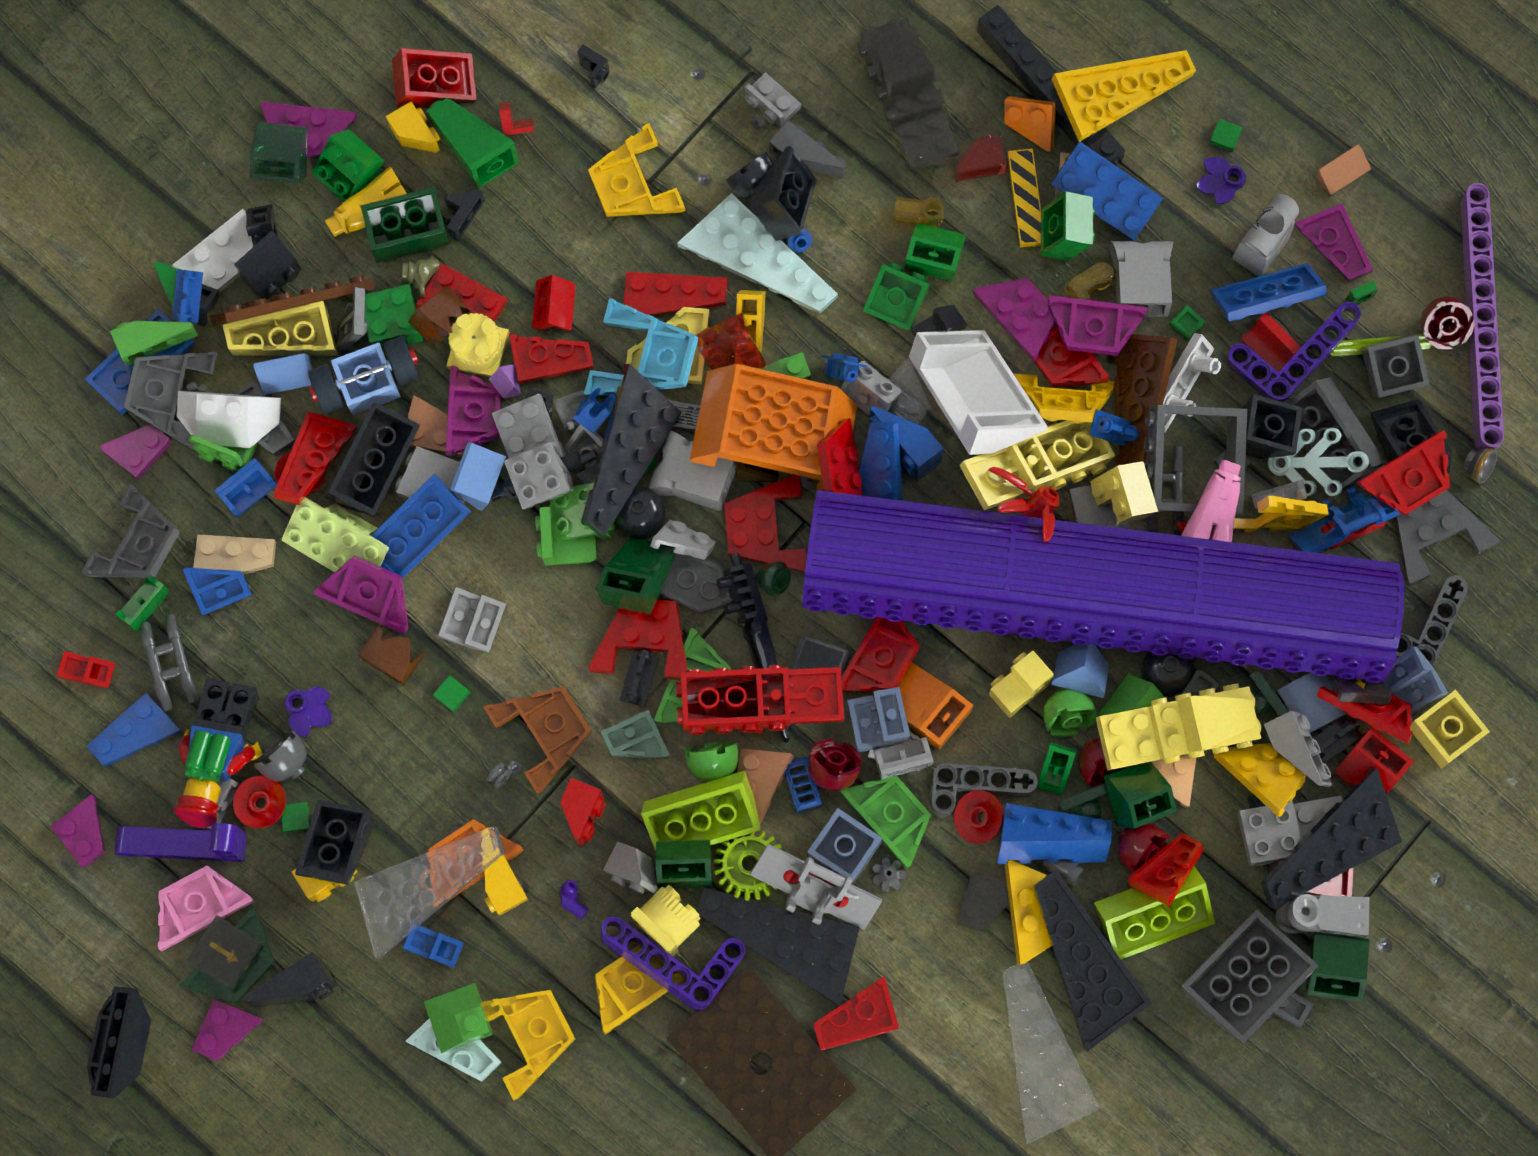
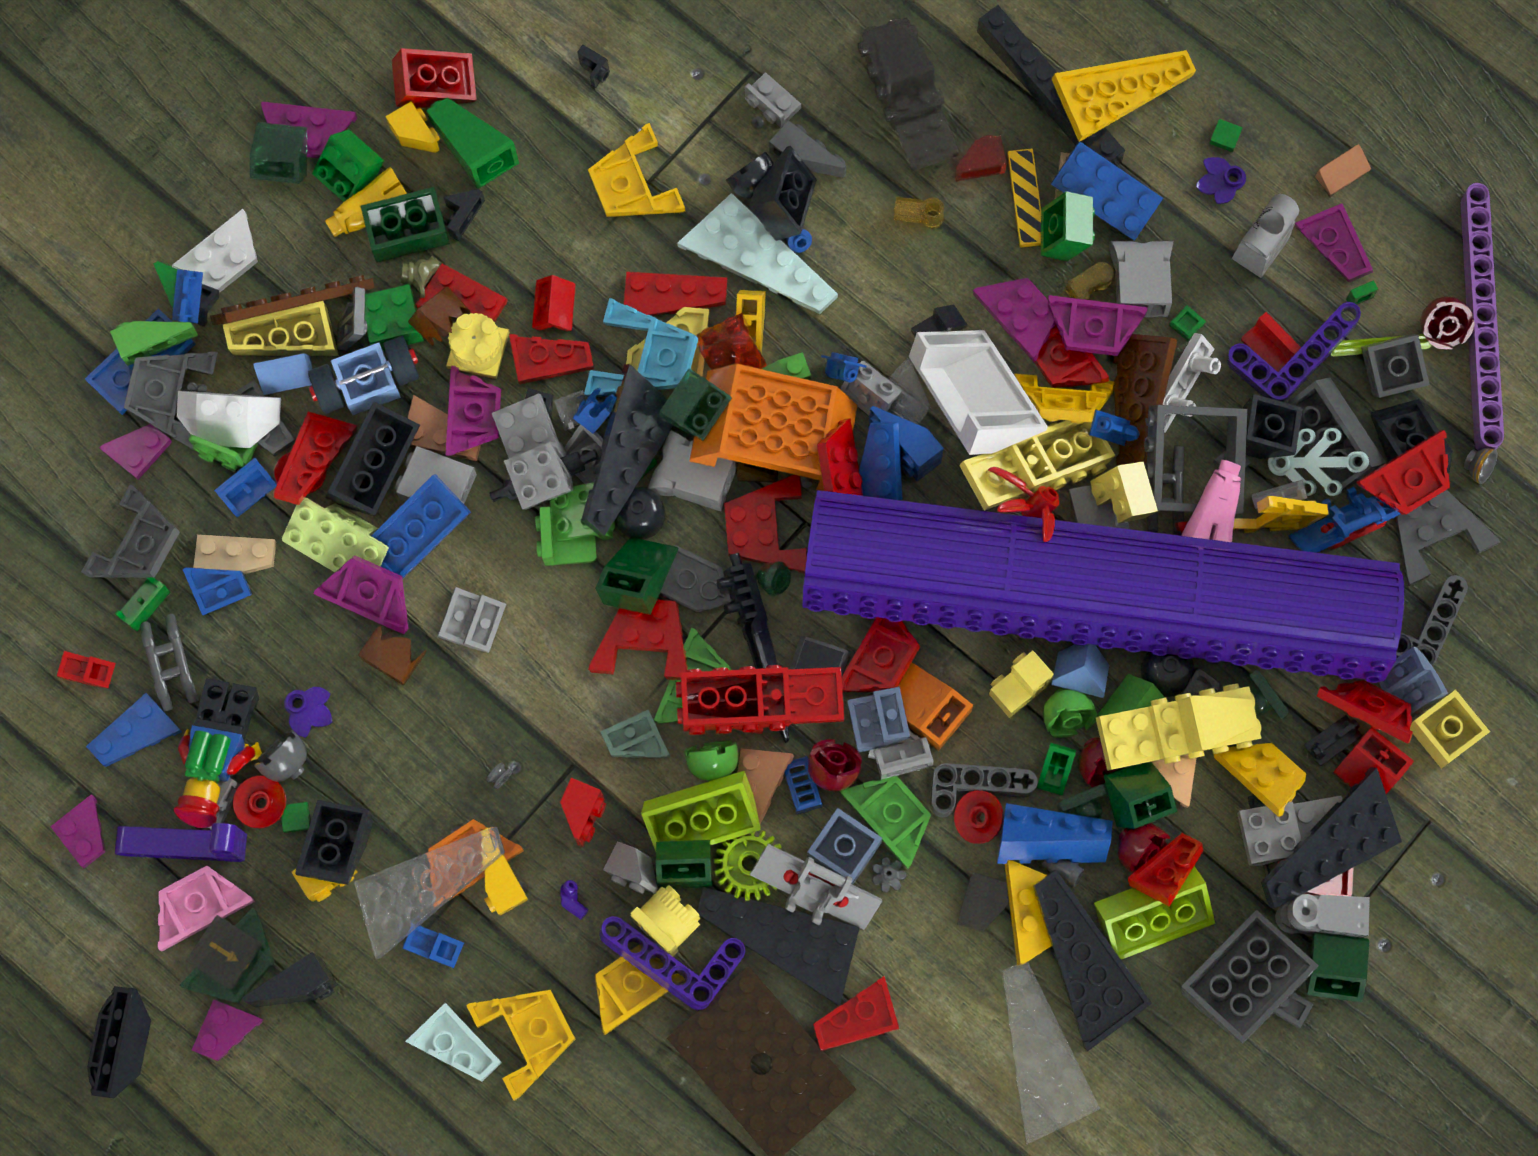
black slope [234,231,301,301] -> none
black slope [246,204,278,245] -> none
bright green slope [424,983,493,1054] -> none
green tile [433,675,471,713] -> none
medium blue slope [450,442,506,510] -> none
dark orange wing [483,686,592,795] -> none
medium lavender slope [489,365,521,398] -> none
red panel [499,102,534,136] -> none
black hinge [620,649,659,707] -> none
light grey wing [650,520,716,560] -> none
green plate [863,262,931,331] -> none
green slope [904,223,966,282] -> none
orange wing [1004,96,1055,152] -> none
blue plate [1211,263,1327,321] -> none
light grey slope [1264,711,1332,787] -> none
sand blue slope [1277,672,1347,734] -> none
clear smoke tile [1326,674,1392,705] -> none
none -> clear green slope [659,368,732,441]

